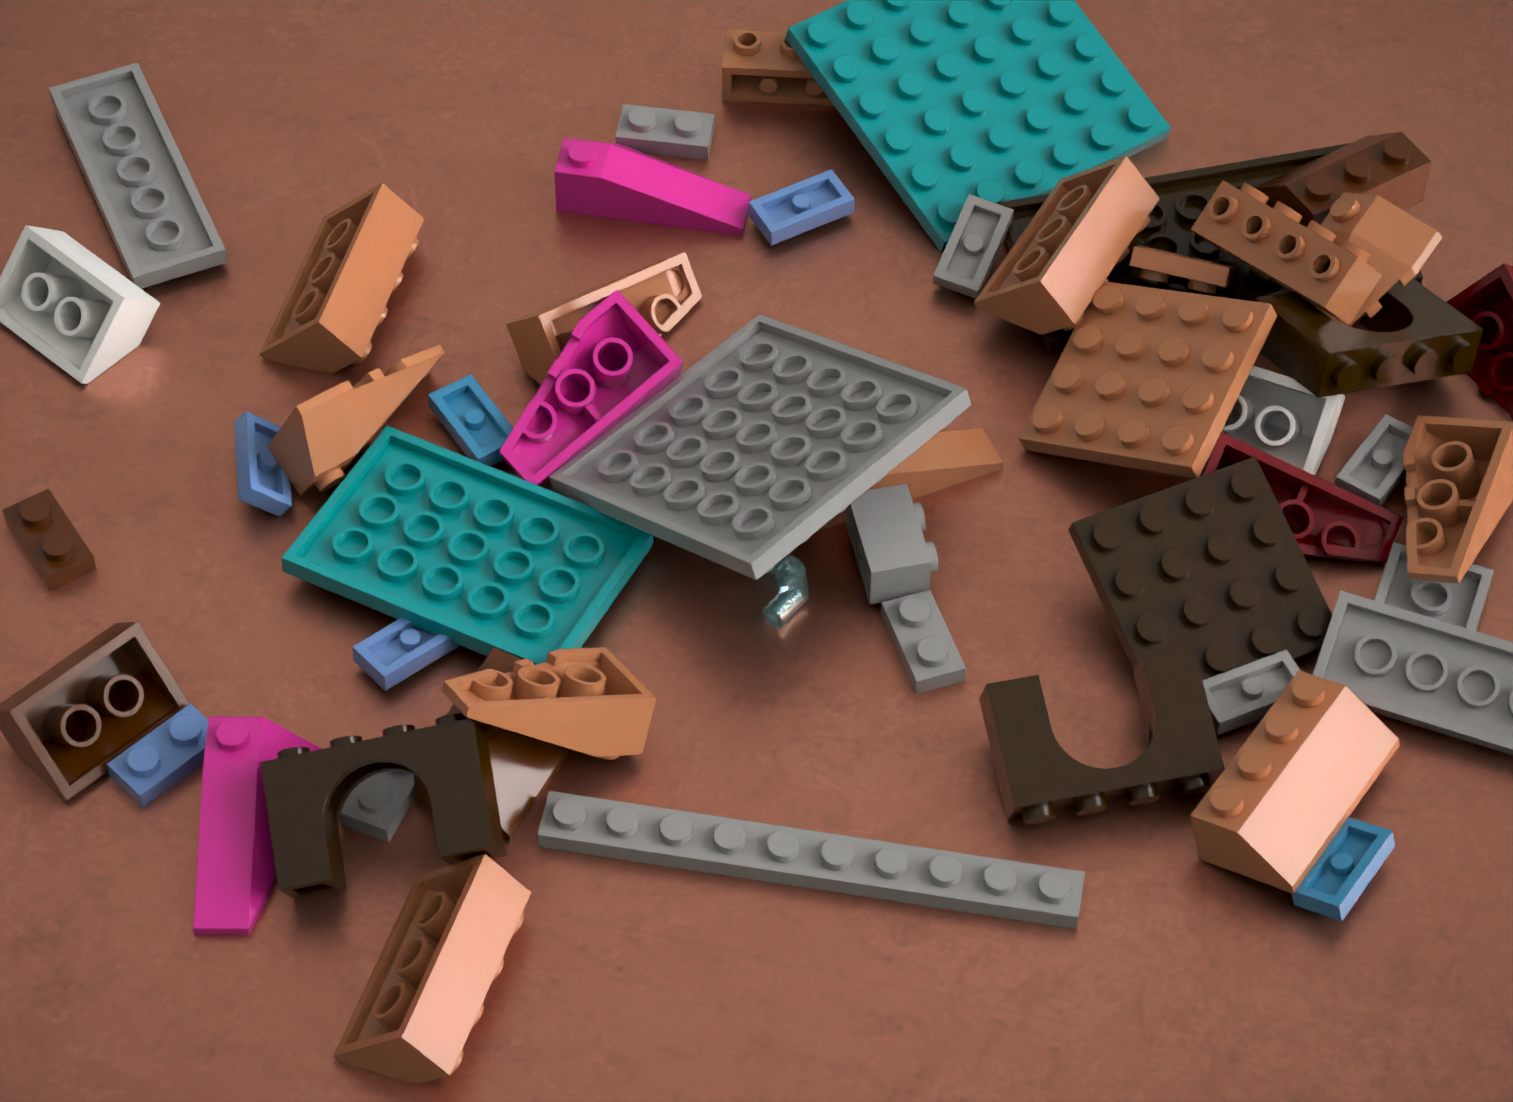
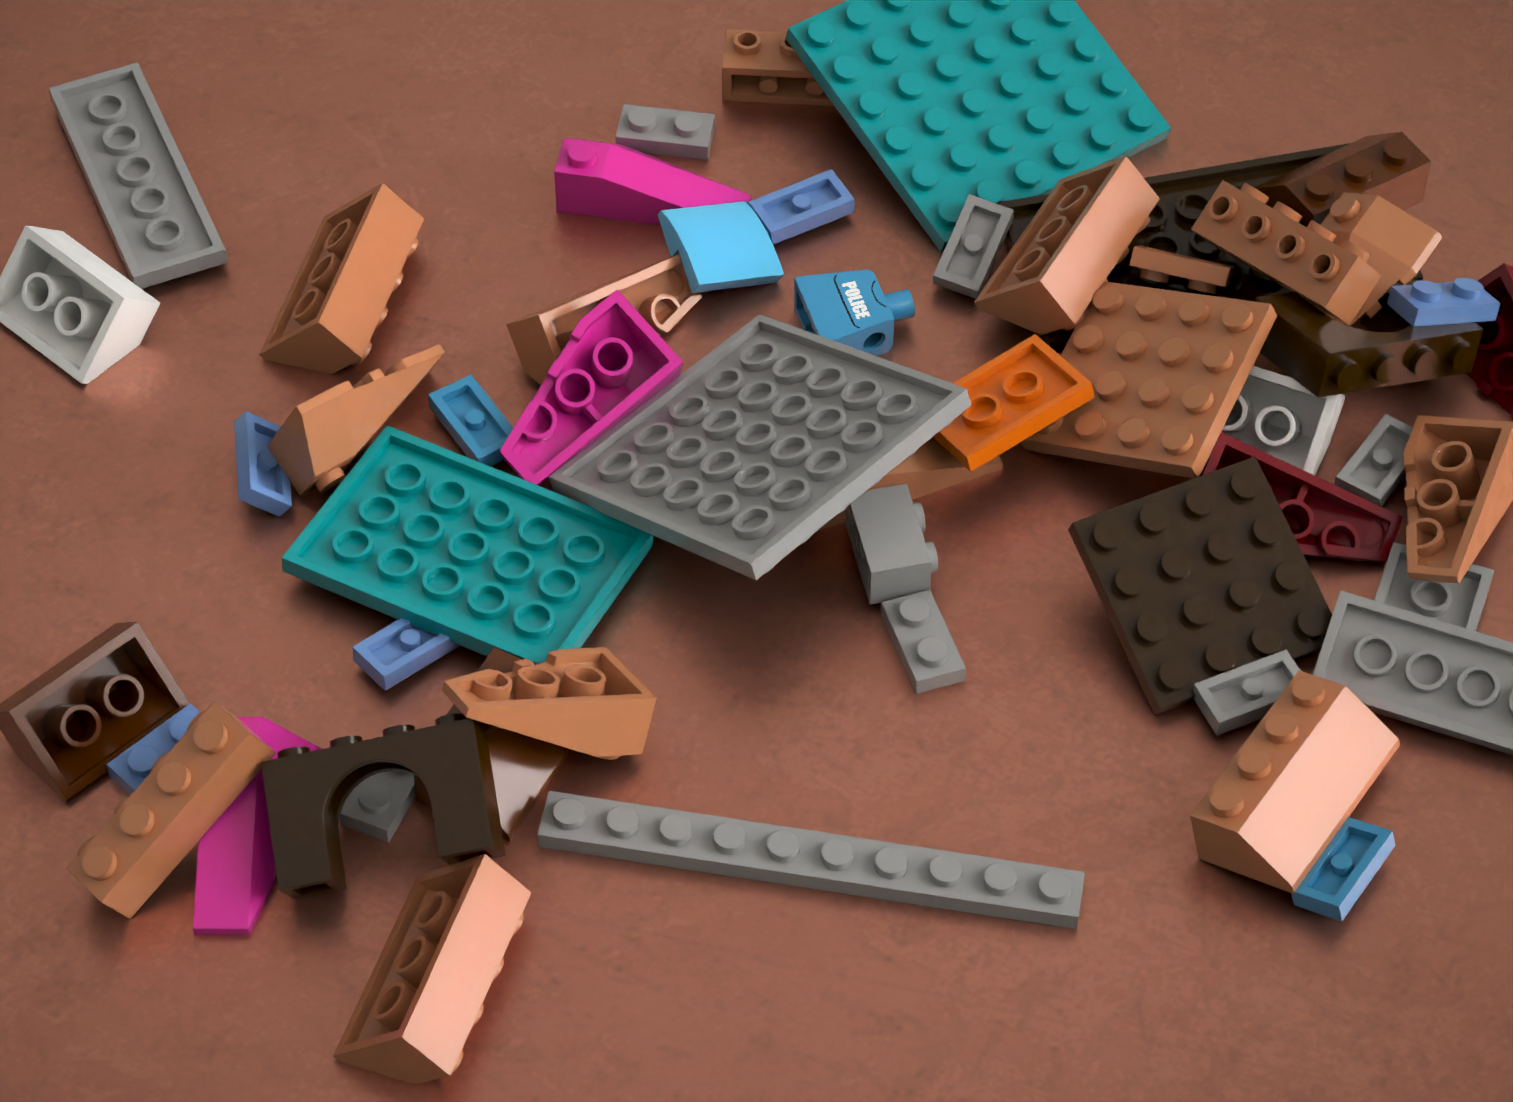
reddish brown plate [3,489,96,590] -> none
clear light blue arm [762,555,810,628] -> none
dark brown arch [979,647,1225,825] -> none
none -> nougat brick [66,701,276,919]
none -> medium azure slope [658,201,784,293]
none -> dark azure torso [794,269,915,356]
none -> orange plate [933,334,1095,472]
none -> medium blue plate [1387,278,1500,327]

